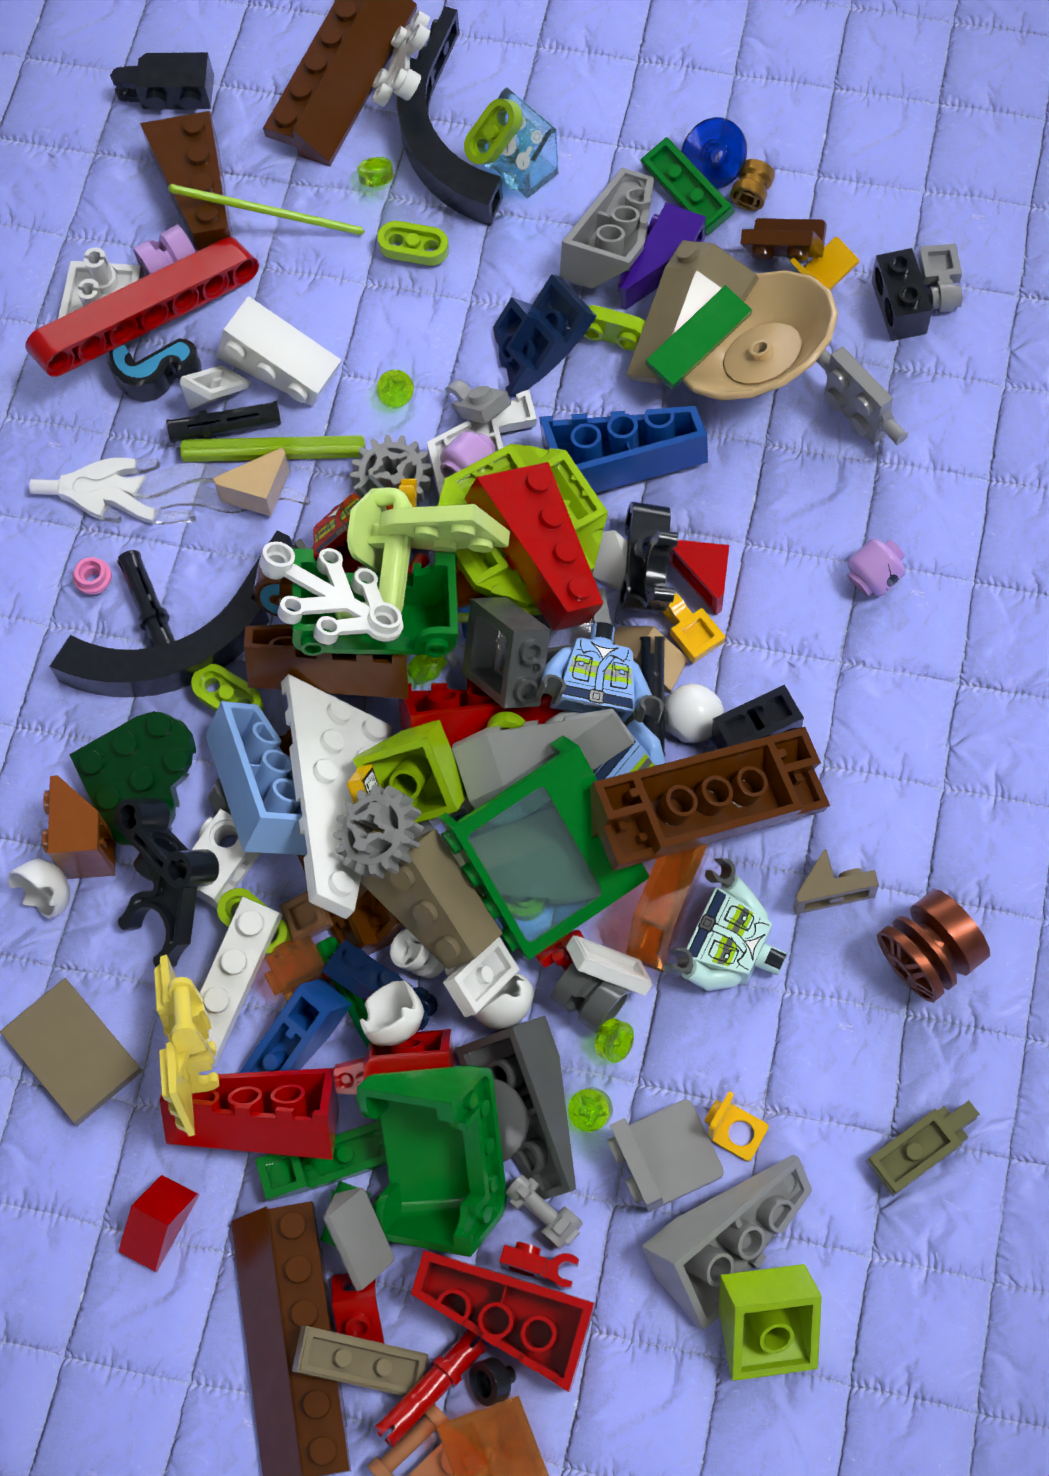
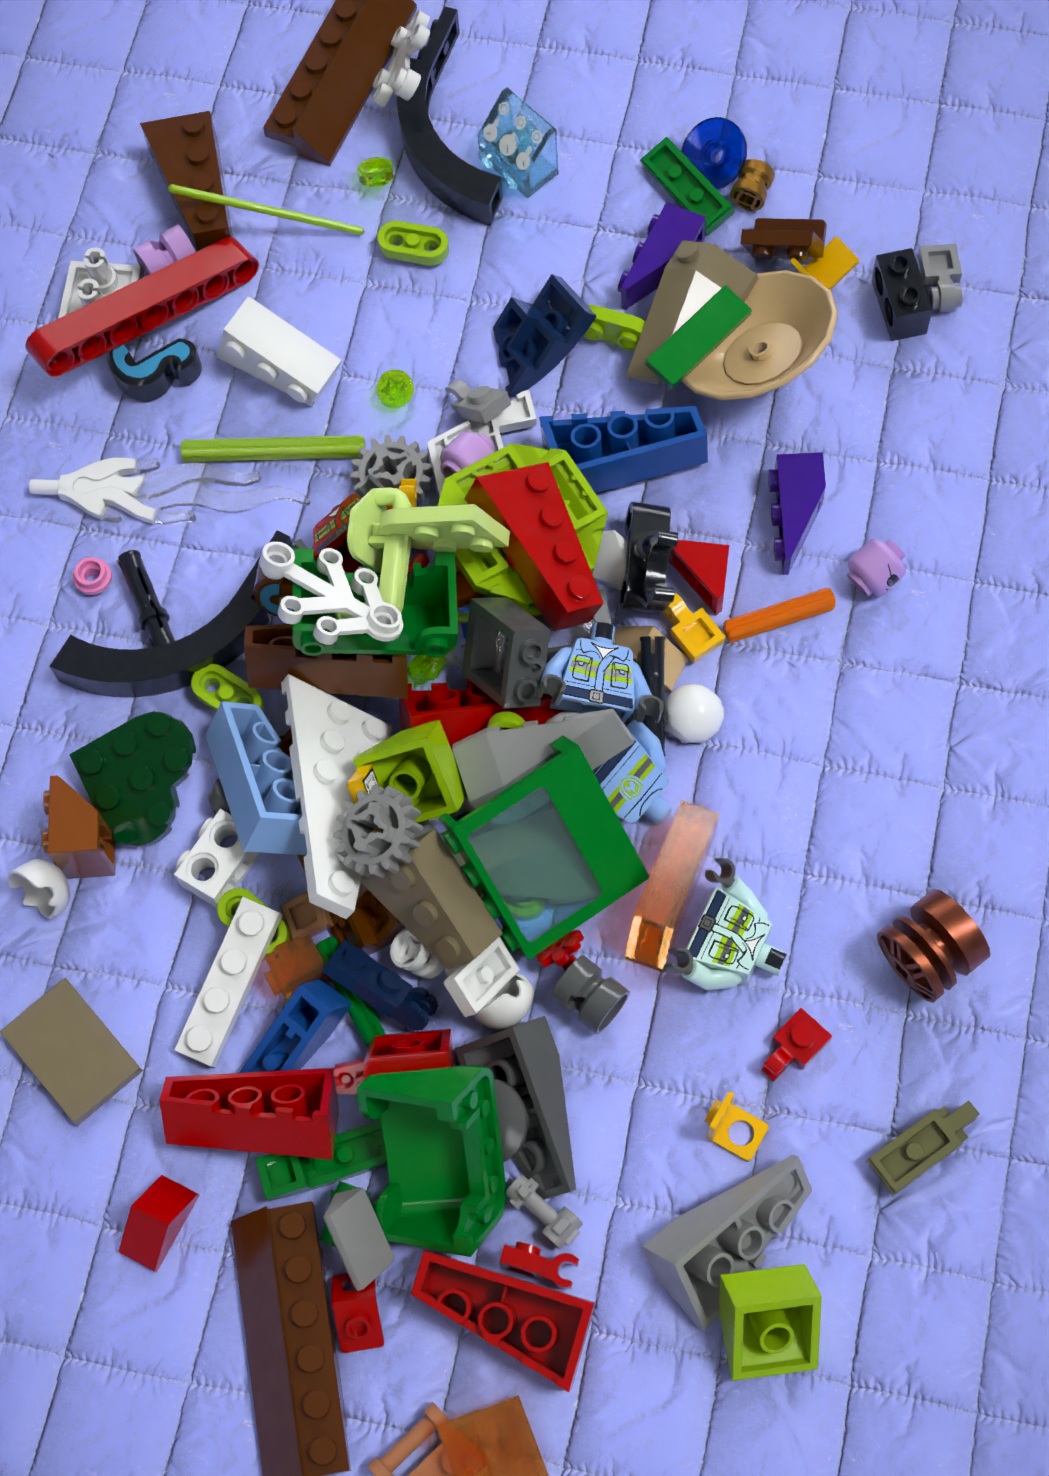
black hinge [110,52,214,111] -> none
black piece [115,797,219,967] -> none
light yellow piece [154,955,219,1137] -> none
black pin [166,401,281,443] -> none
white slope [179,365,251,410] -> none
tan slope [213,448,290,516] -> none
dark tan tile [292,1326,429,1397] -> none
white hair [360,981,424,1047] -> none
red pin [373,1329,487,1448] -> none
lime plate [464,99,522,165] -> none
black tile [469,1357,516,1407] -> none
light grey wedge [560,168,654,289] -> none
white tile [566,935,653,996] -> none
clear neon green tile [568,1087,613,1132] -> none
reddish brown slope [591,727,830,871] -> none
clear neon green tile [595,1018,634,1063] -> none
light grey bracket [607,1100,724,1212] -> none
black brick [712,684,804,749] -> none
dark tan slope [793,849,879,915] -> none
light grey plate [816,346,908,445] -> none
none -> orange axle [723,588,836,642]
none -> red plate [761,1008,832,1082]
none -> dark purple slope [768,452,826,575]

